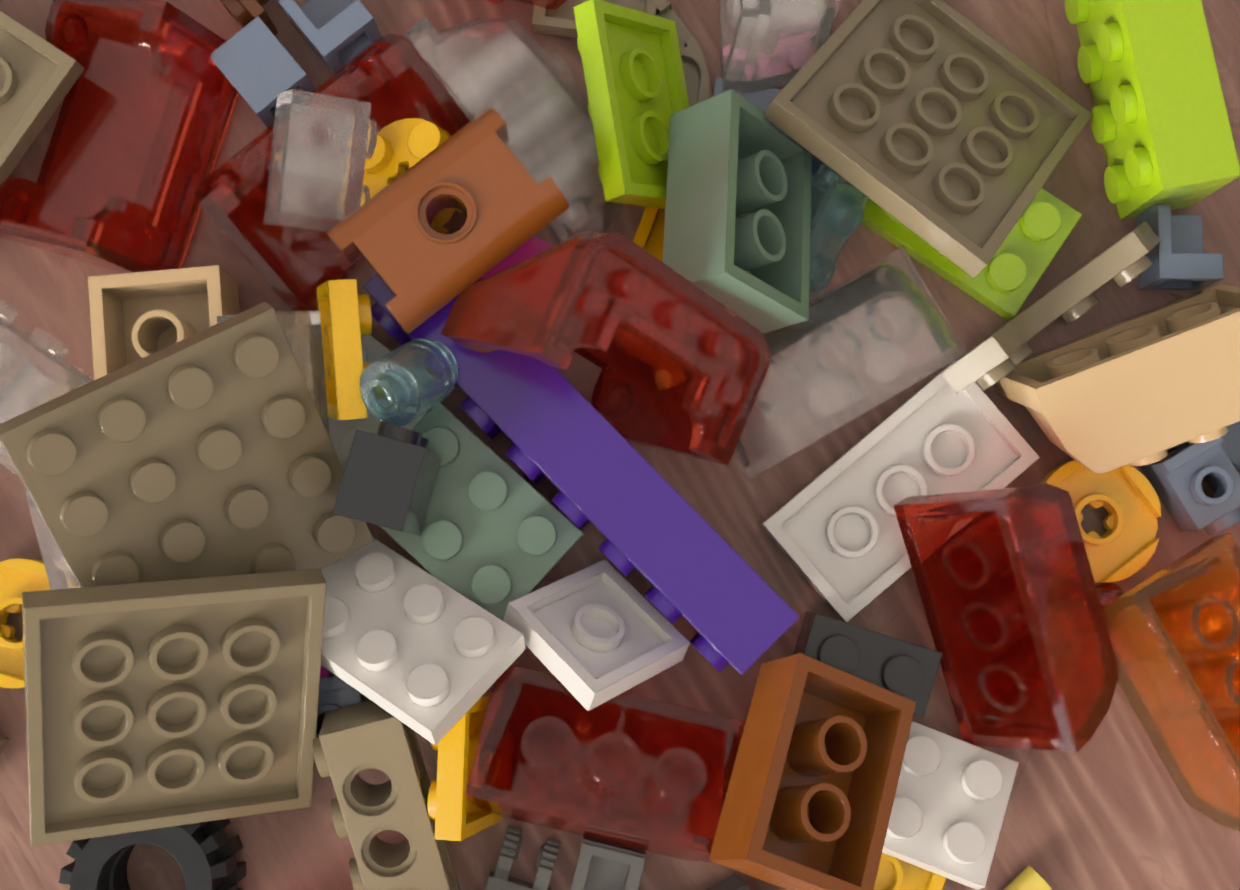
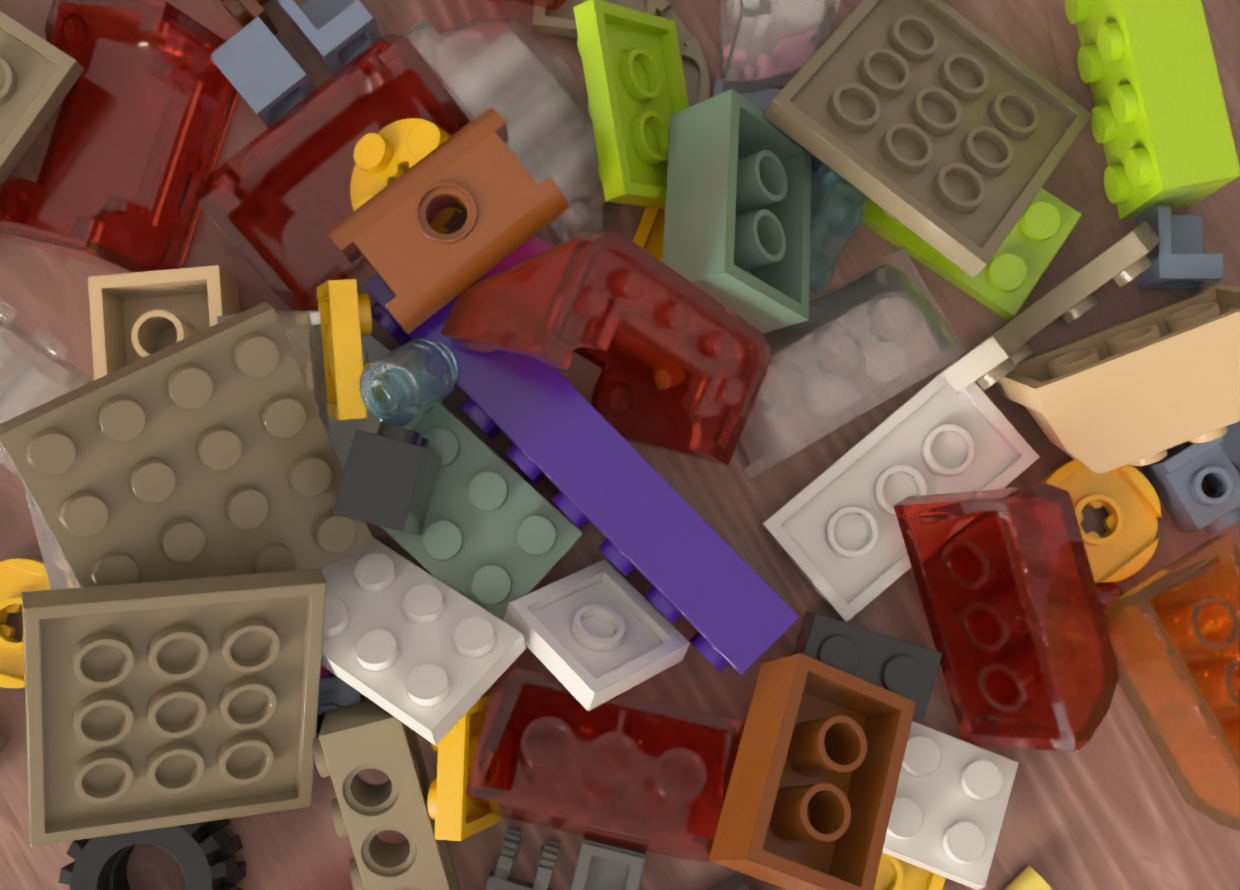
clear brick [264,89,377,233] -> none

